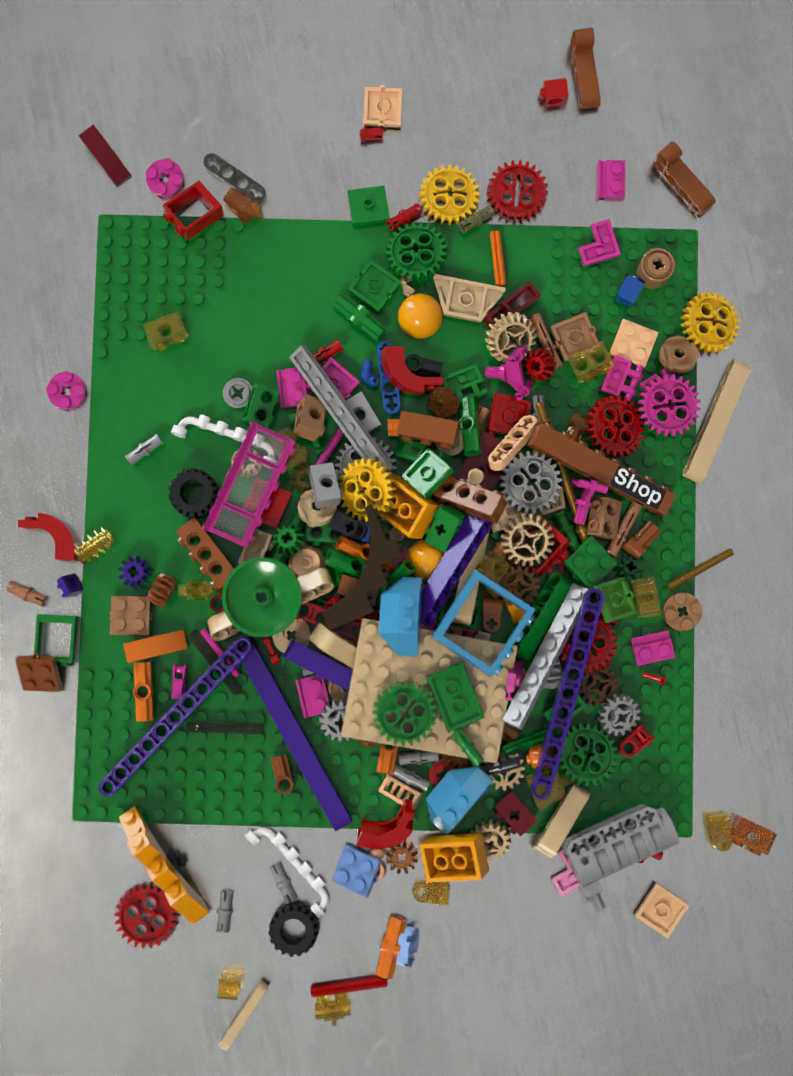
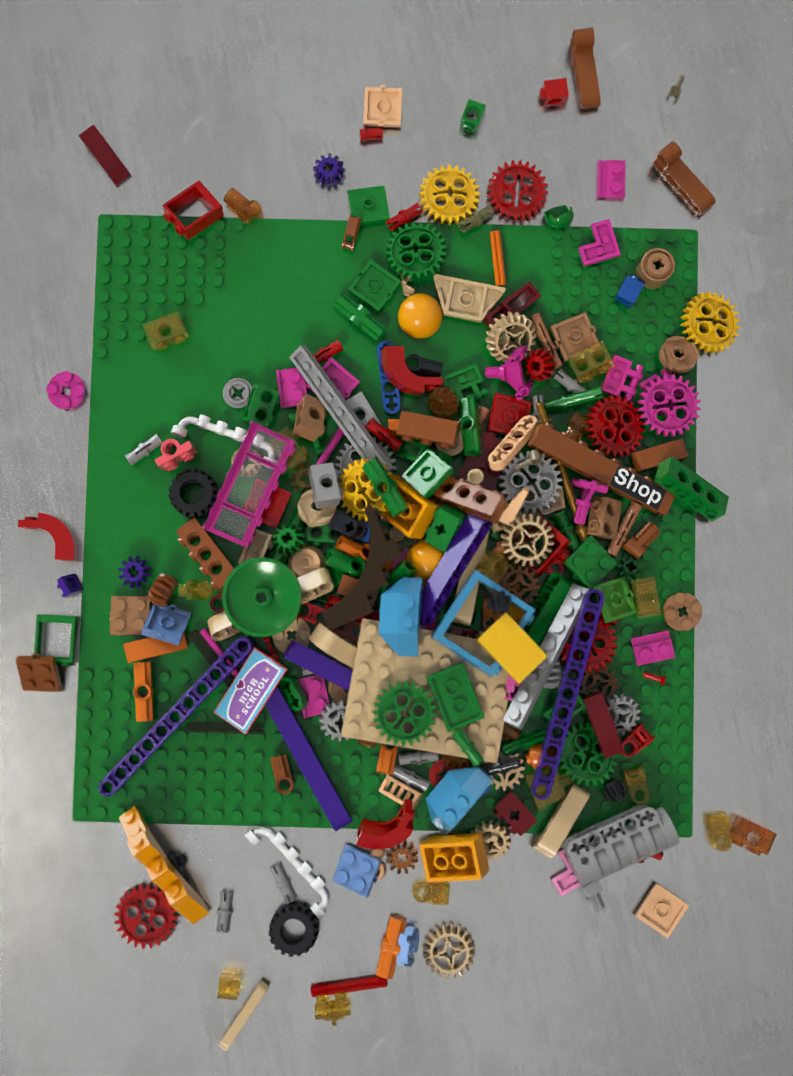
nougat pin [6,580,47,607] -> none
clear yellow piece [74,525,117,566] -> none
dark pink plate [146,158,184,198] -> none
dark pink bar [172,663,187,699] -> none
clear smoke beam [203,153,267,204] -> none
blue arm [361,360,379,388] -> none
light nougat plate [609,319,659,368] -> none
pearl gold bar [666,548,734,591] -> none
tan beam [682,358,751,484] -> none
none -> medium blue plate [141,604,192,646]
none -> coral plate [155,439,198,472]
none -> tile [214,647,288,734]
none -> green beam [279,676,308,711]
none -> dark purple gear [313,153,345,187]
none -> dark orange bar [341,215,362,252]
none -> green piece [362,458,408,517]
none -> red pin [365,418,402,451]
none -> tan gear [423,924,476,979]
none -> green brick [460,99,486,132]
none -> yellow tile [477,612,547,684]
none -> black gear [486,591,512,614]
none -> light nougat slope [499,487,530,526]
none -> dark tan hand [515,450,541,470]
none -> green hair [544,205,574,229]
none -> green pin [545,386,604,413]
none -> light grey pin [554,369,586,394]
none -> dark red slope [582,691,624,759]
none -> black gear [602,778,627,802]
none -> clear yellow piece [622,765,650,805]
none -> dark orange beam [630,439,689,472]
none -> green brick [655,456,729,521]
none -> dark tan hand [668,75,685,101]

